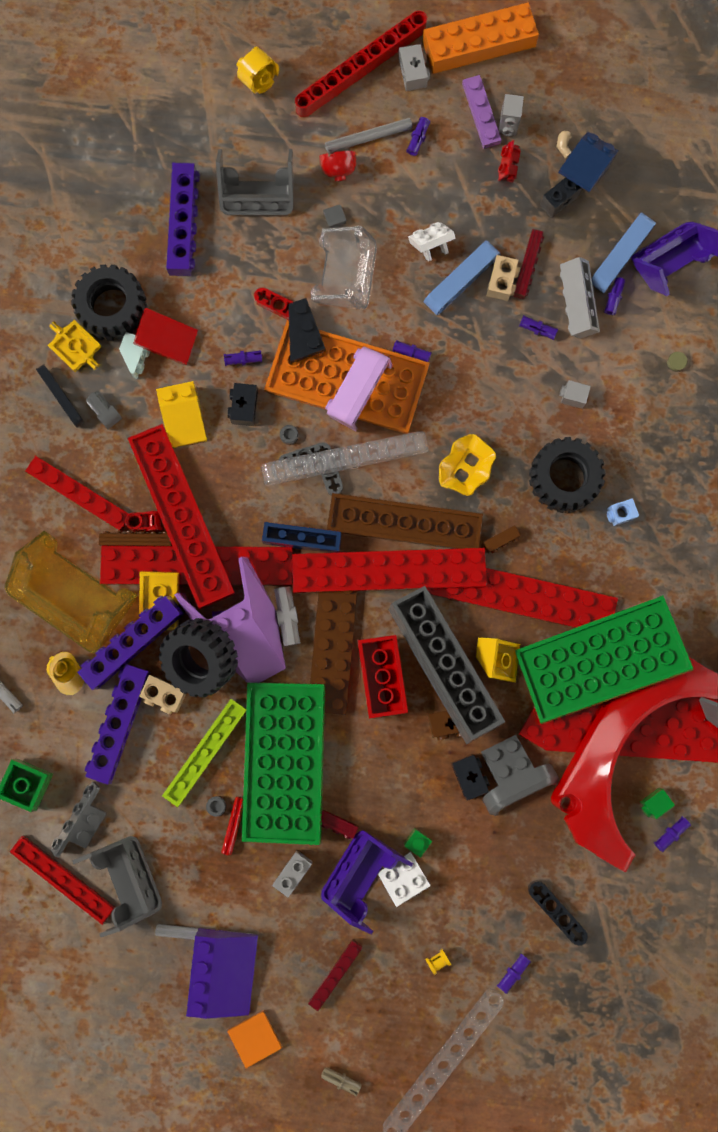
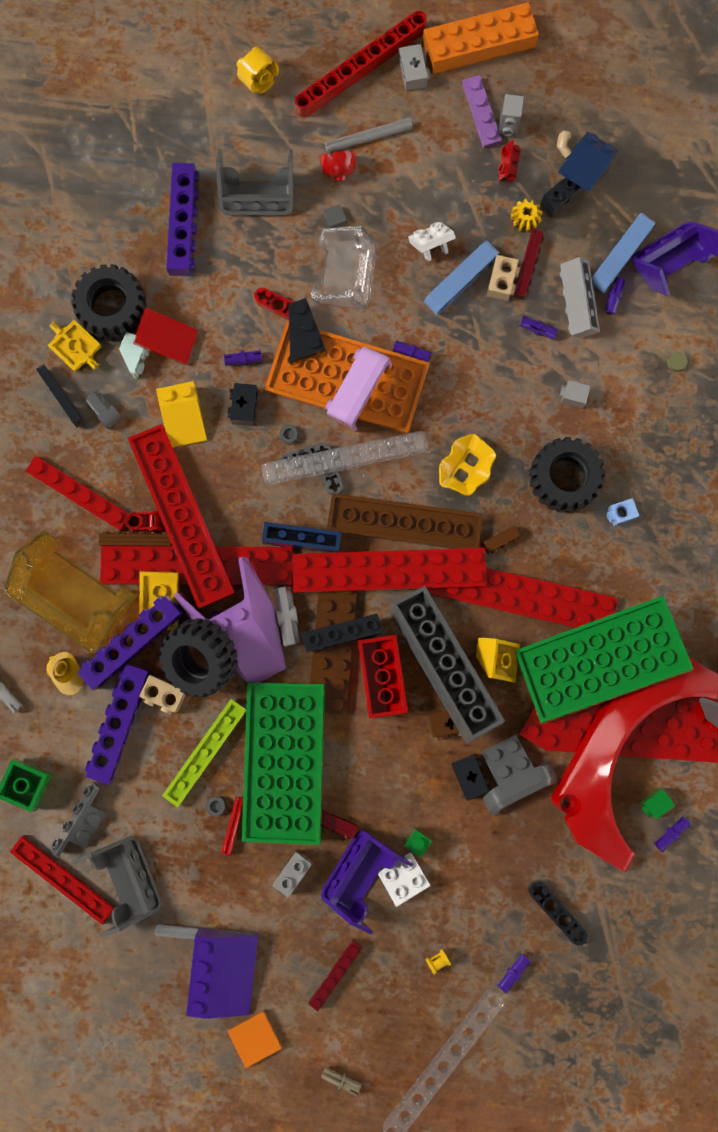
dark purple pin [406,117,431,156] -> none
none -> black brick [301,613,382,653]
none -> yellow gear [511,199,543,232]

